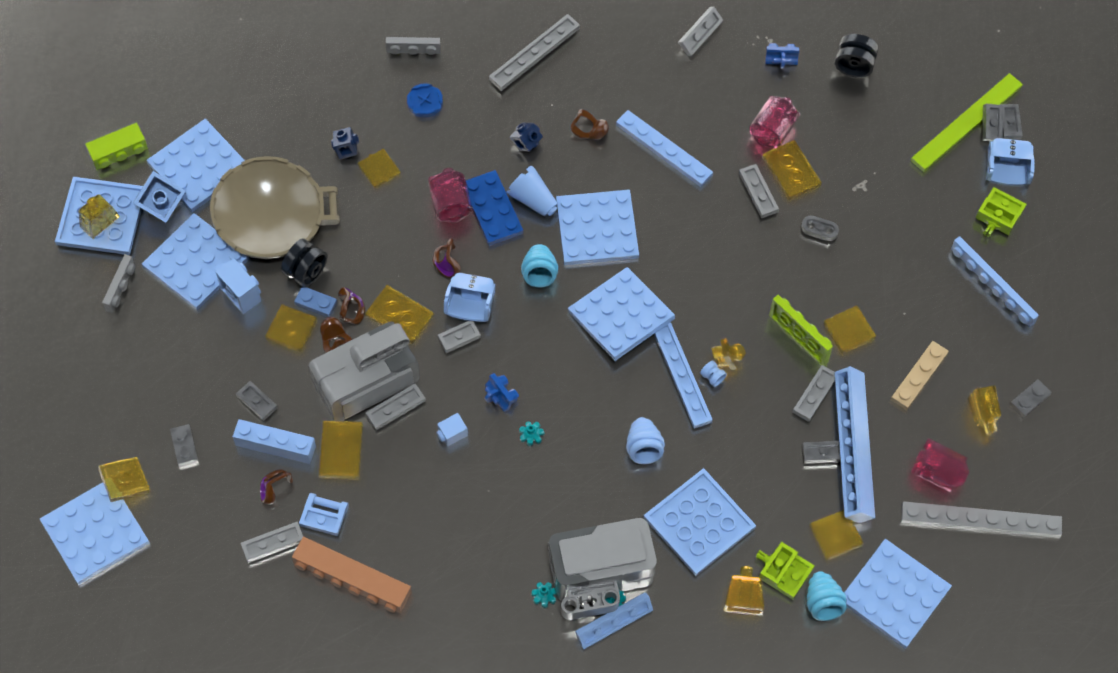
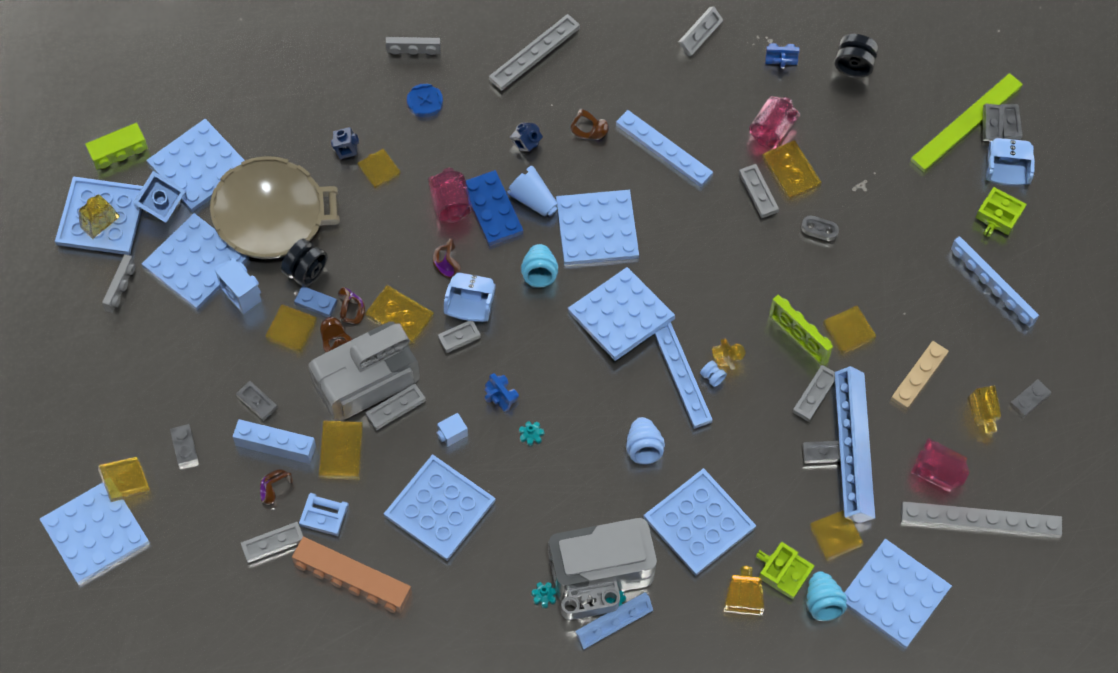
none -> light blue plate [384,454,496,561]

